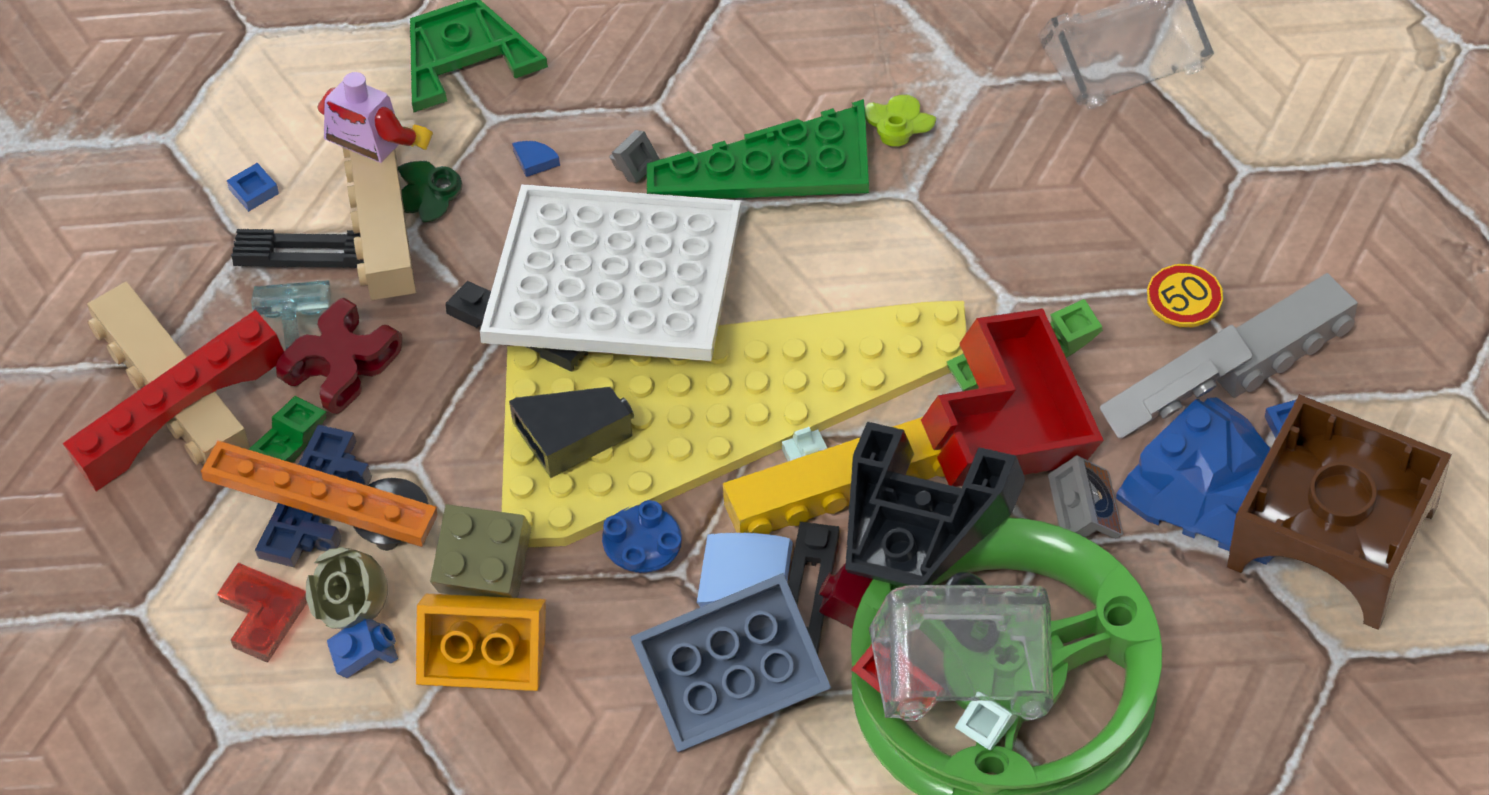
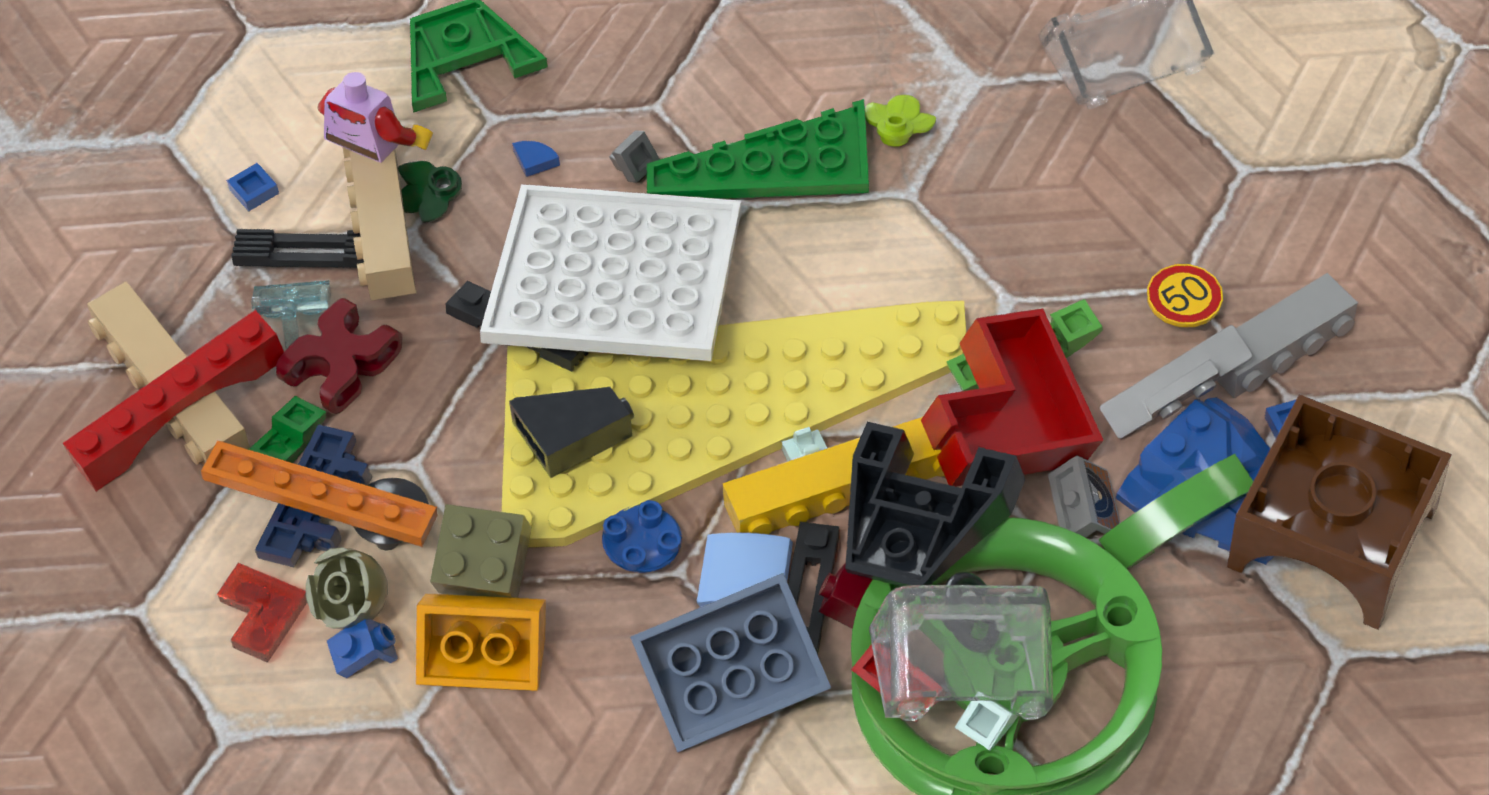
none -> bright green slope [1099,454,1253,570]

